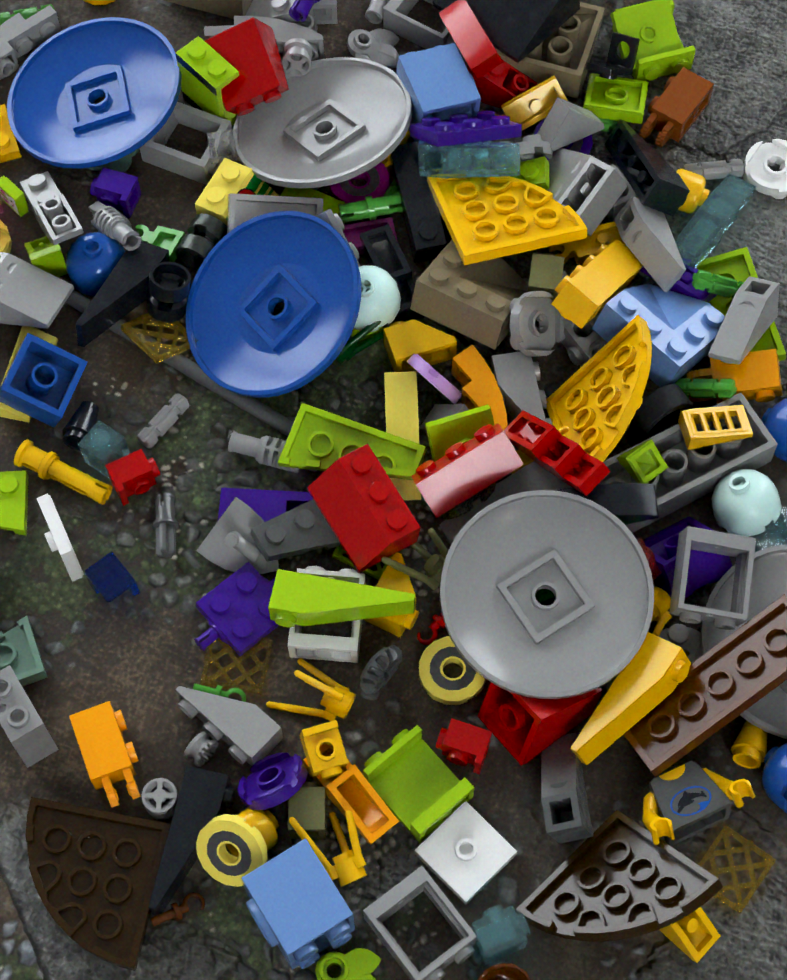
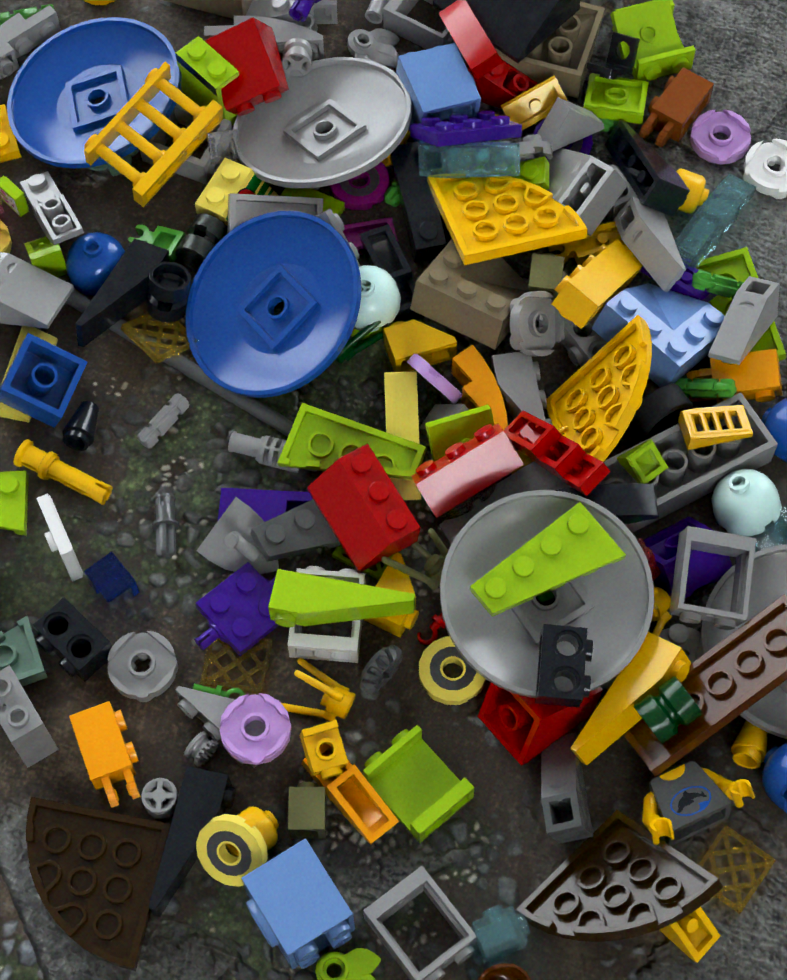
clear light blue brick [78,420,130,479] -> none
light grey hinge [88,201,141,251] -> none
dark purple brick [90,167,142,219] -> none
red brick [105,448,161,506] -> none
reddish brown hand [150,892,205,927] -> none
dark purple tile [237,752,308,810] -> none
yellow plant [289,810,367,887] -> none
bright green pin [338,192,403,224] -> none
white plate [414,801,517,905] -> none
red brick [435,718,492,775] -> none
light grey axle [684,159,744,180] -> none
none -> black brick [33,597,112,682]
none -> yellow fence [84,62,223,208]
none -> light grey plate [107,631,178,702]
none -> lavender tile [220,693,292,765]
none -> lime wing [469,502,626,617]
none -> black brick [535,624,593,708]
none -> dark green wheel [634,676,703,744]
none -> lavender tile [690,110,751,165]

